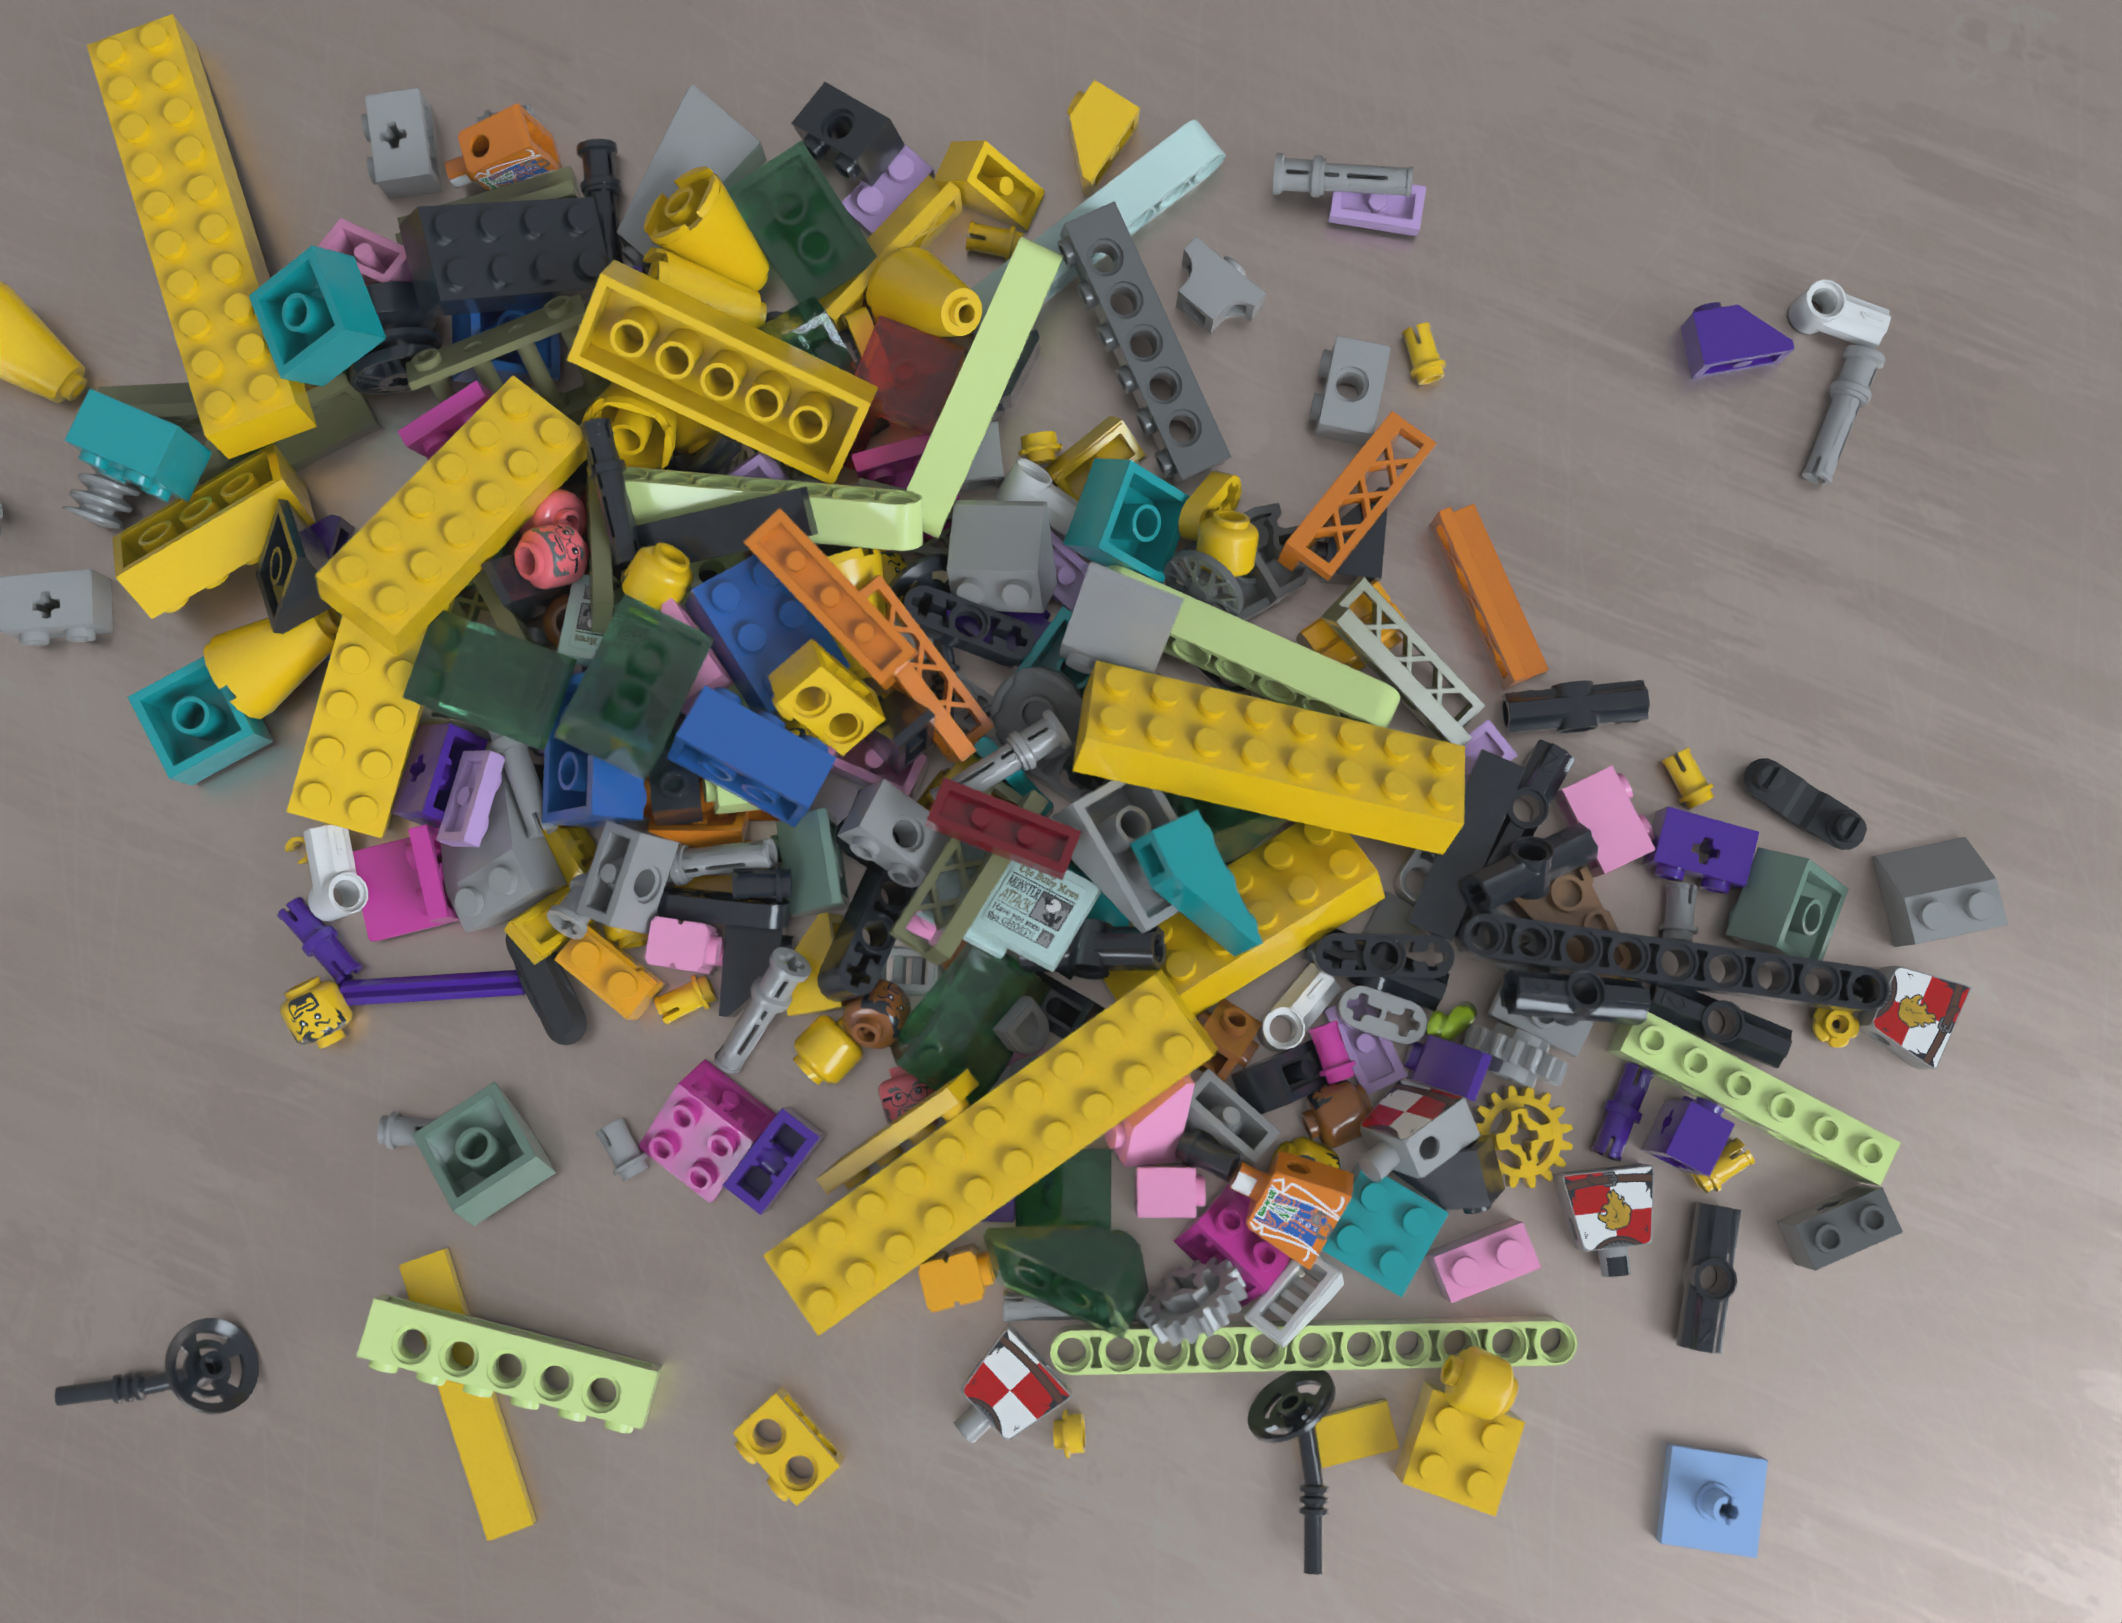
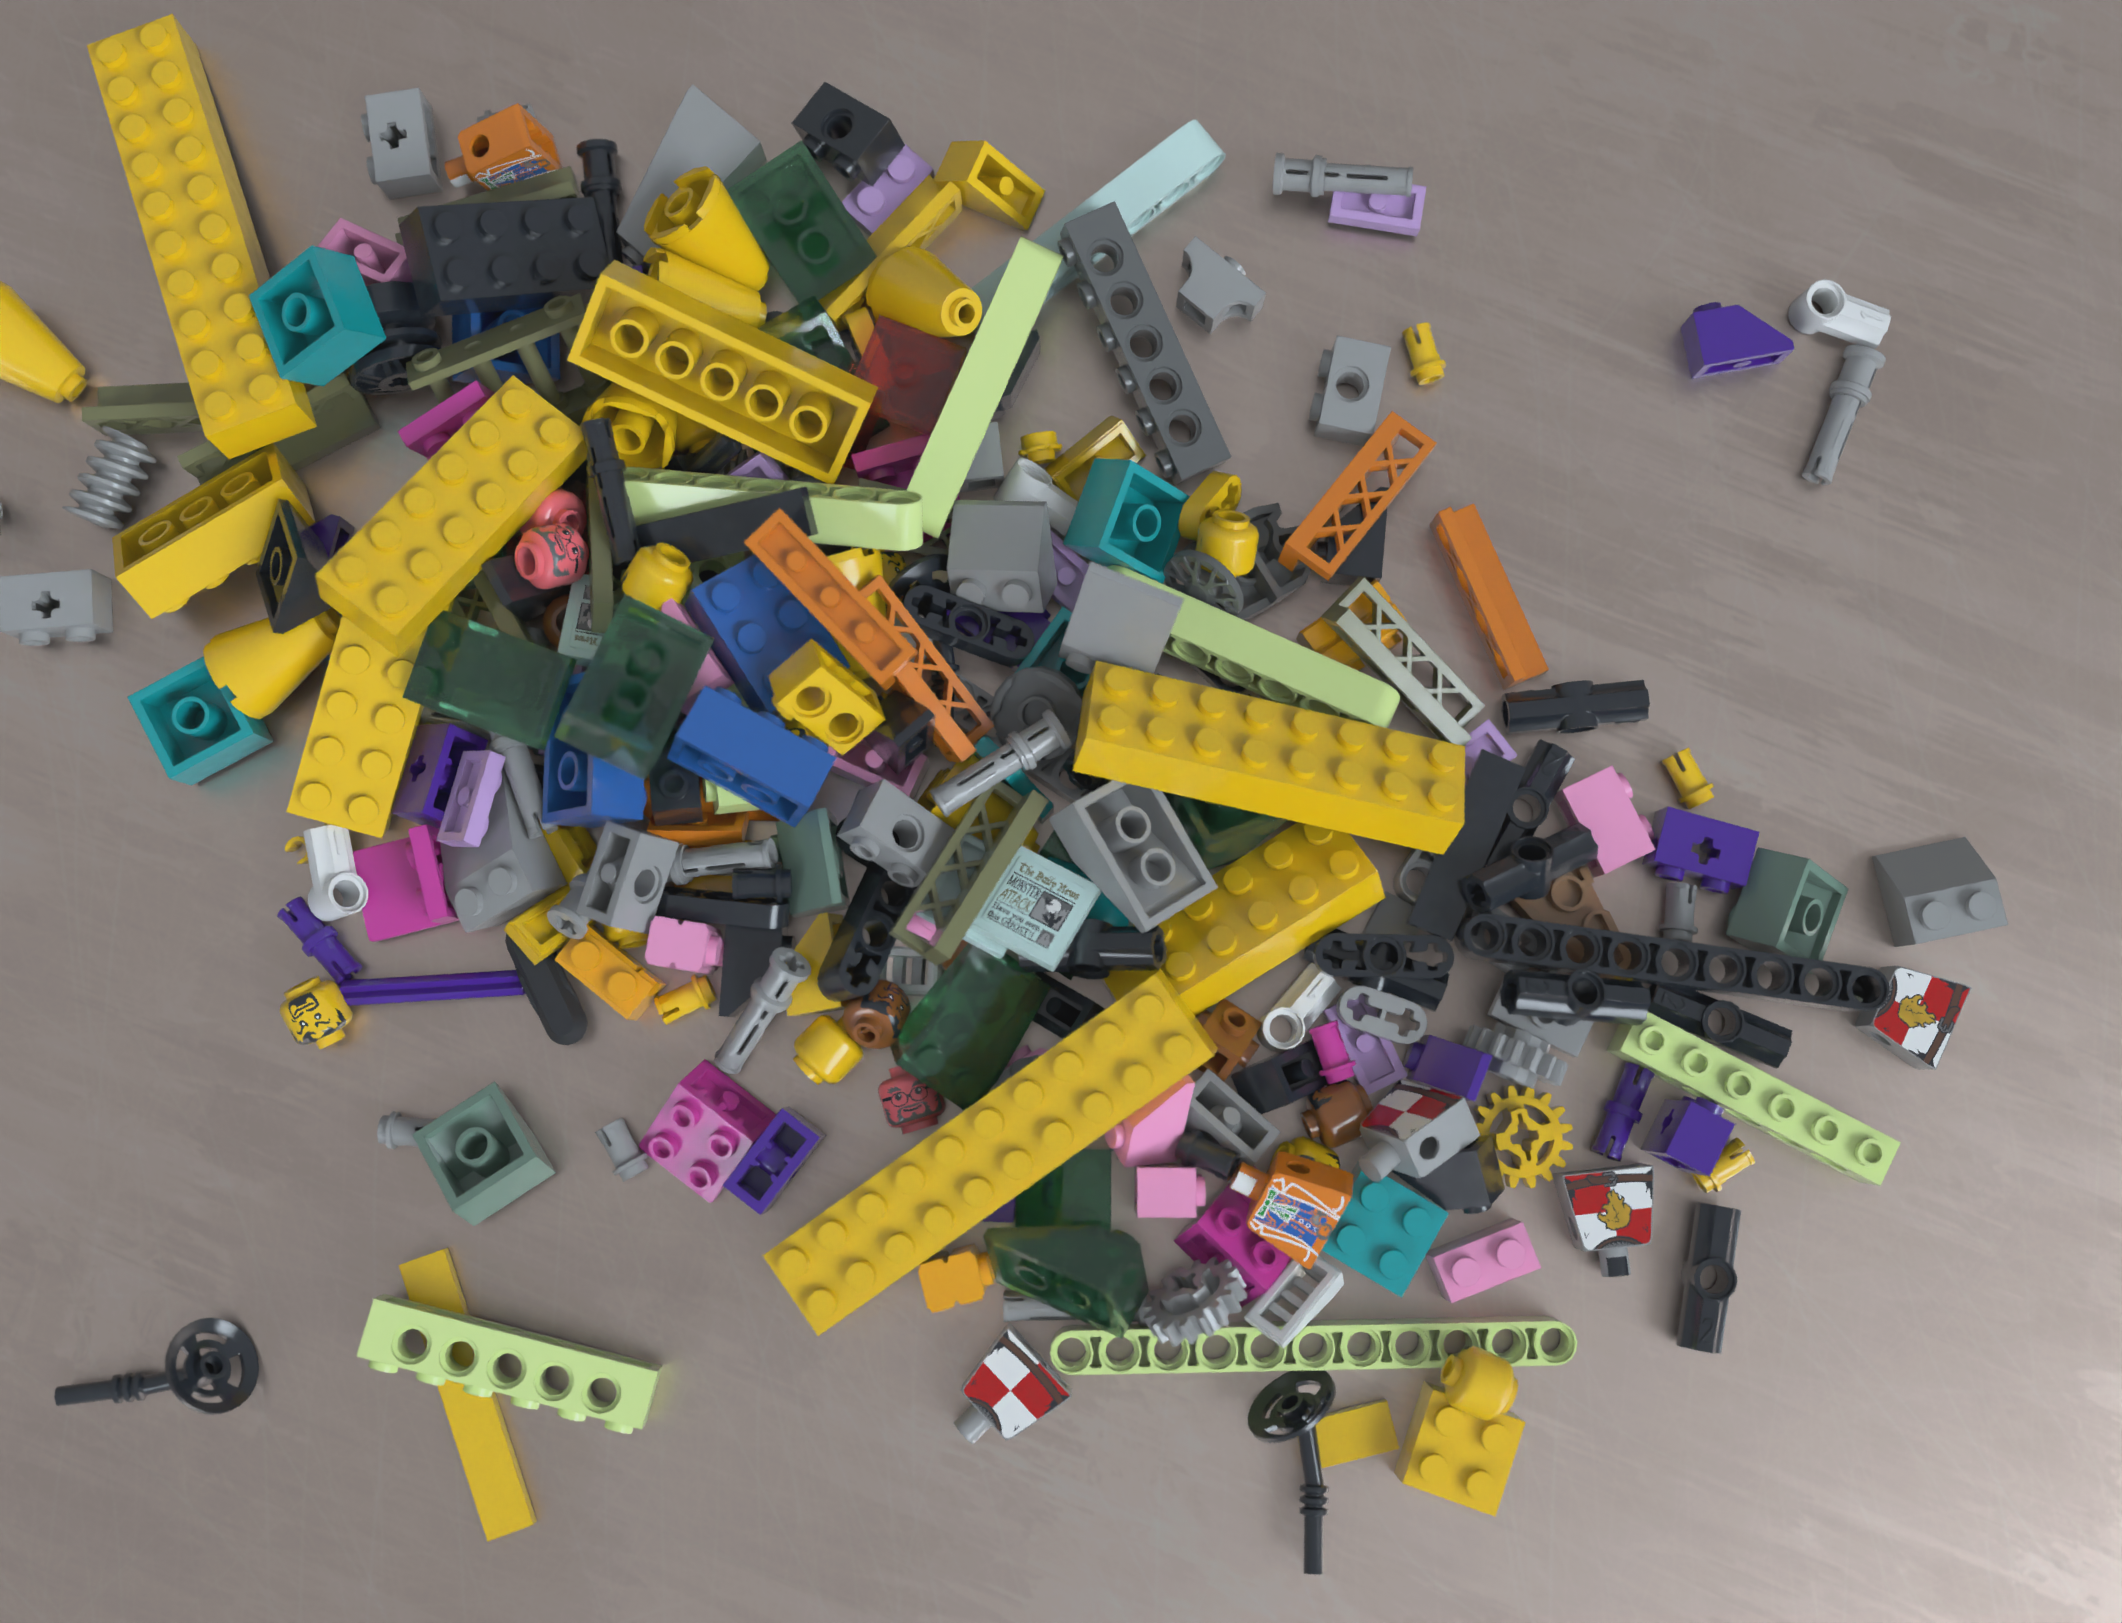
teal brick [64,389,212,502] -> none
yellow brick [732,1386,845,1507] -> none
yellow plate [816,1069,979,1194] -> none
dark red plate [925,777,1082,880] -> none
yellow pin [965,221,1024,262] -> none
light grey tile [993,995,1049,1055] -> none
yellow plate [1053,1409,1086,1459] -> none
yellow slope [1067,80,1140,198] -> none
teal slope [1130,810,1263,956] -> none
lime arm [1426,1001,1477,1041] -> none
light blue tile [1656,1442,1768,1558] -> none
black piece [1743,758,1867,850] -> none
dark grey brick [1777,1184,1903,1271] -> none
yellow plate [1812,1008,1859,1048] -> none

